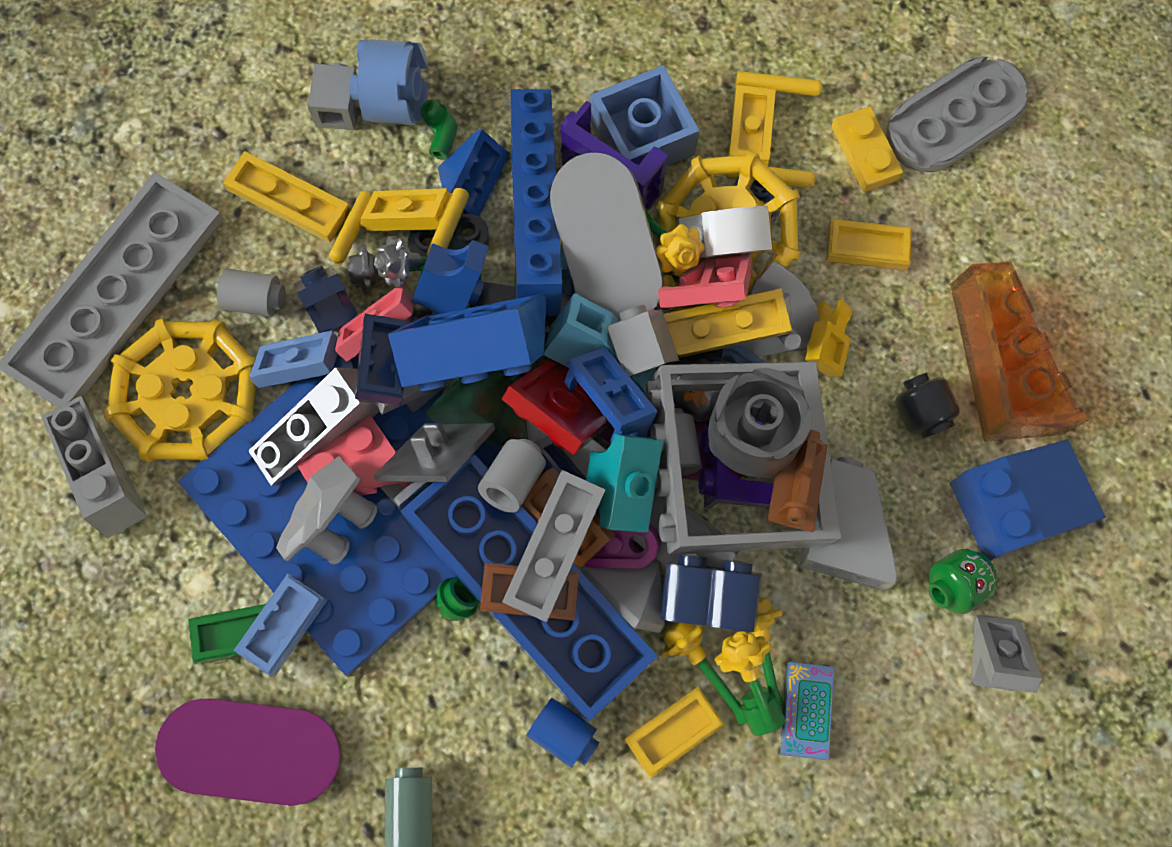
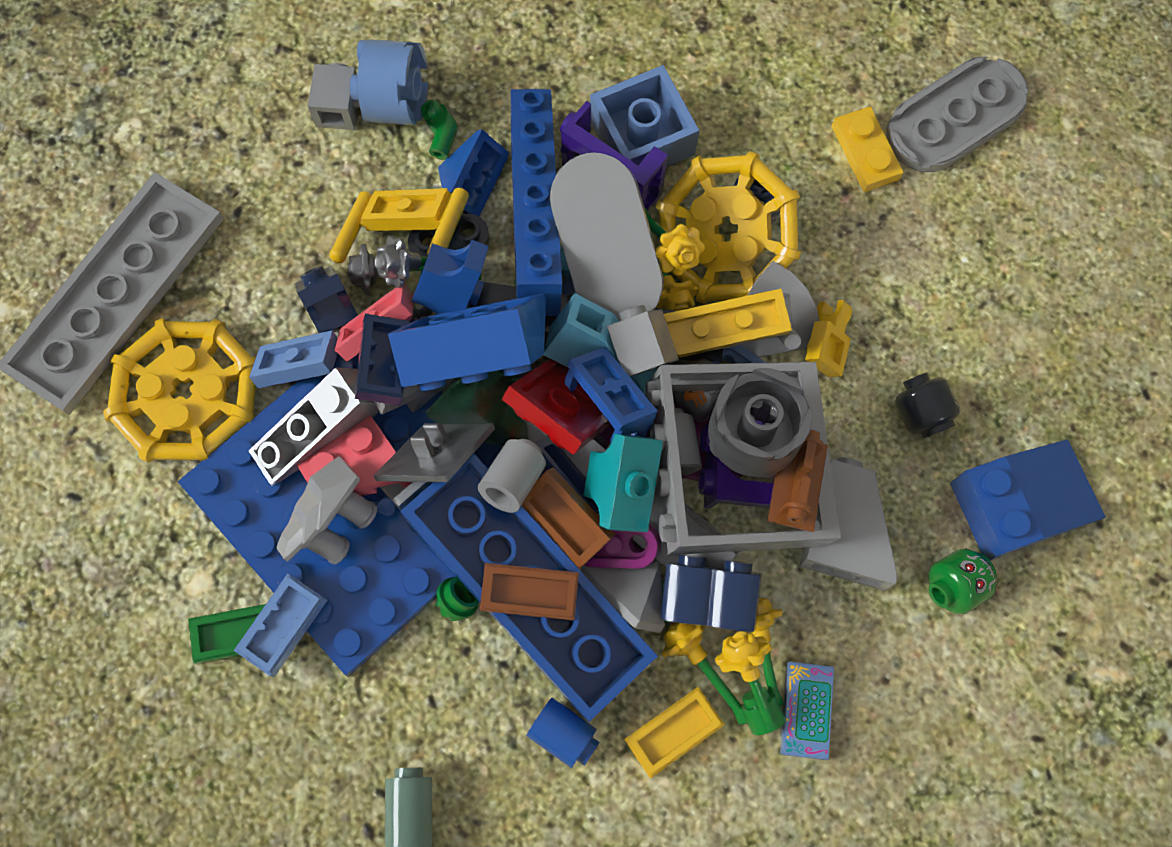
light grey slope [41,396,148,539] -> none
magenta tile [155,699,342,806] -> none
light grey brick [217,268,286,317] -> none
yellow plate [223,151,351,243] -> none
light grey plate [502,470,605,622] -> none
coral wing [658,253,753,308] -> none
white brick [679,206,772,259] -> none
yellow plate [726,71,823,188] -> none
yellow tile [826,219,912,271] -> none
clear orange wedge [950,262,1089,442] -> none
light grey slope [972,615,1042,693] -> none

